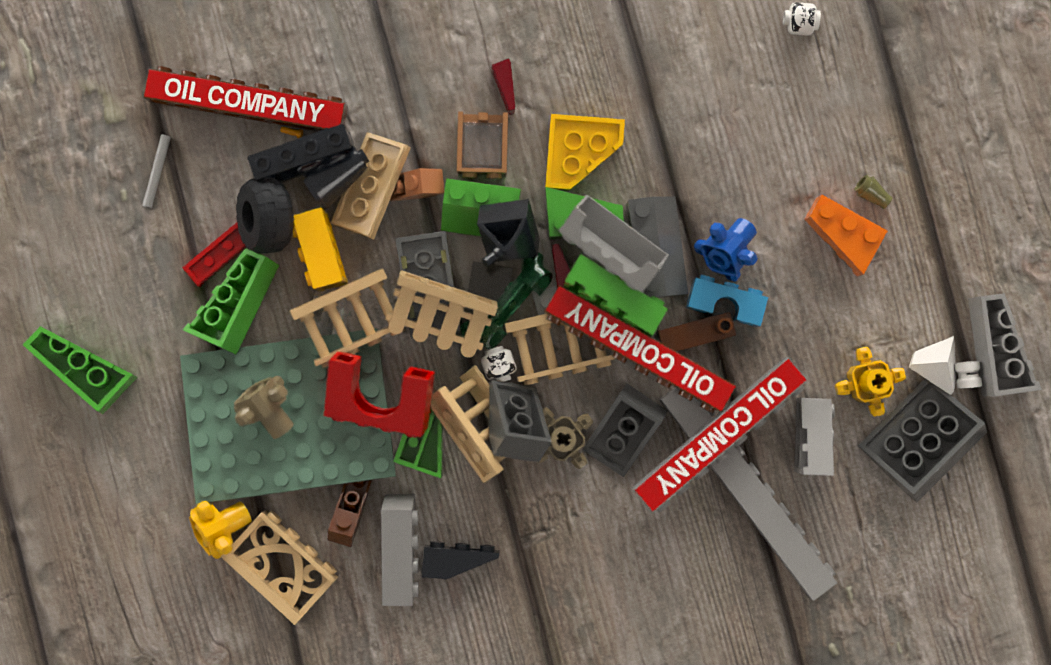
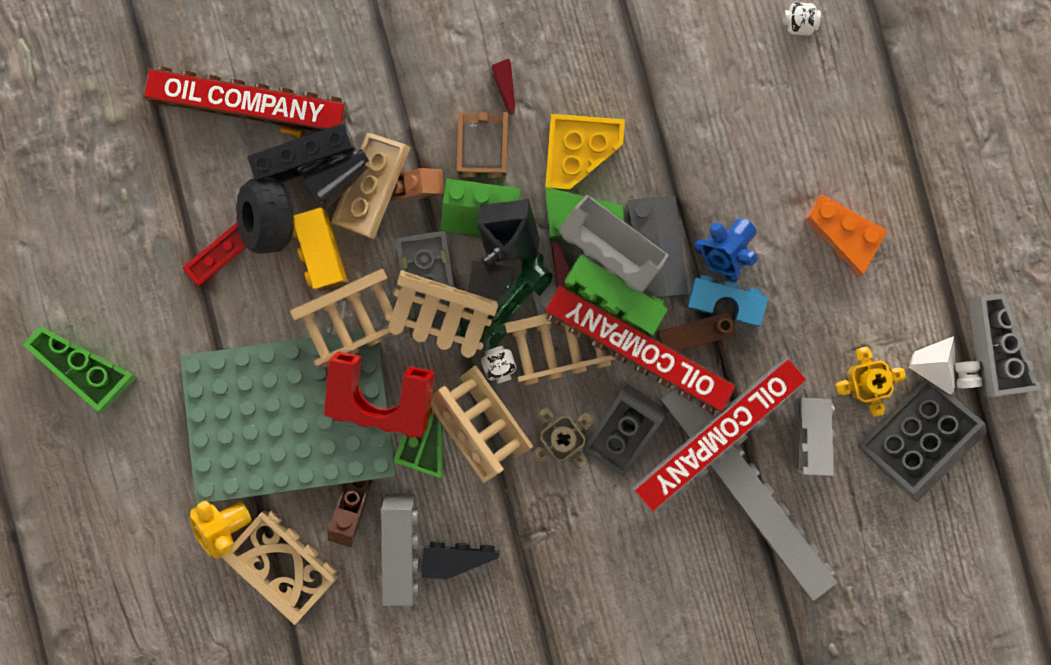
light grey bar [142,134,171,208] -> none
bright green wedge [183,248,279,355] -> none
dark tan piece [234,376,294,439] -> none
dark grey slope [489,380,552,462] -> none
olive cone [854,175,893,209] -> none

